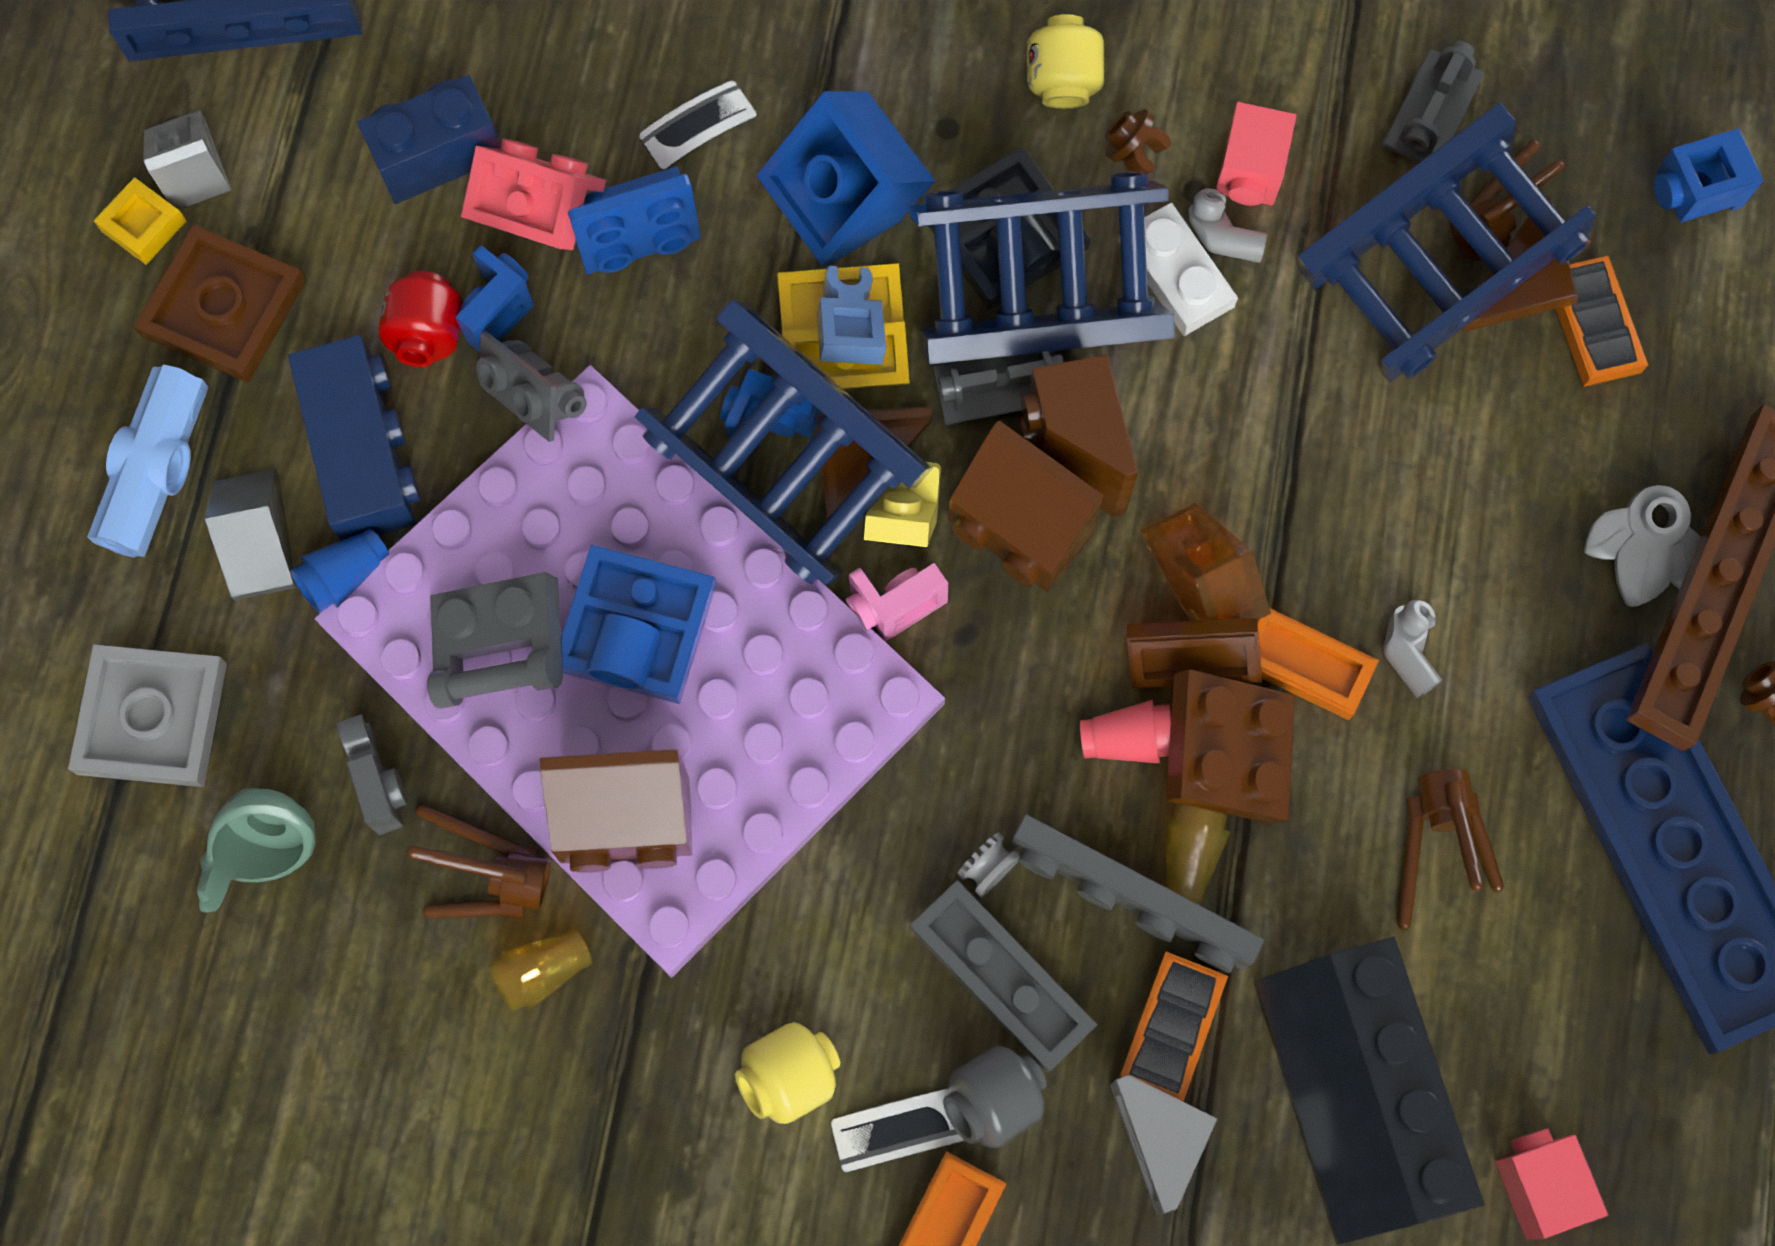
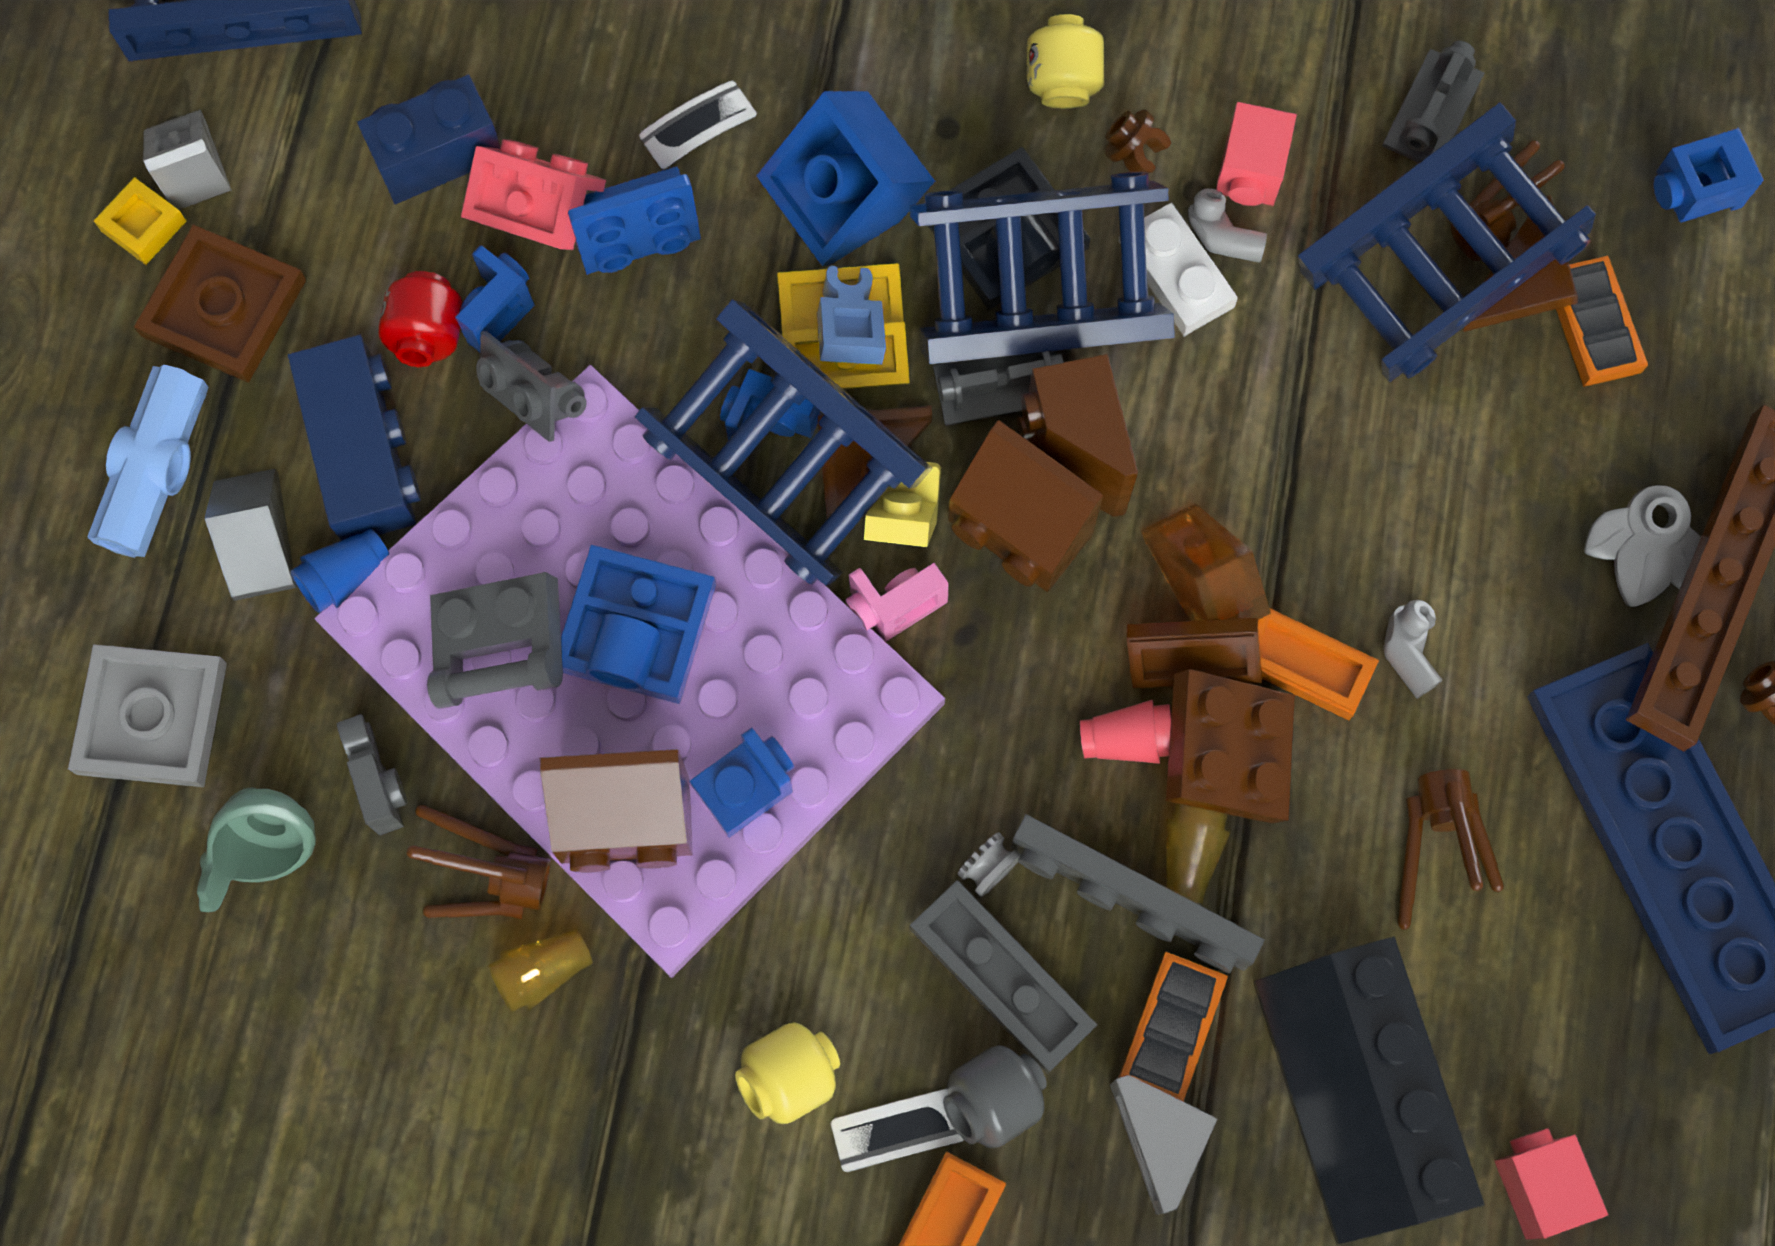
none -> blue bracket [689,727,795,838]

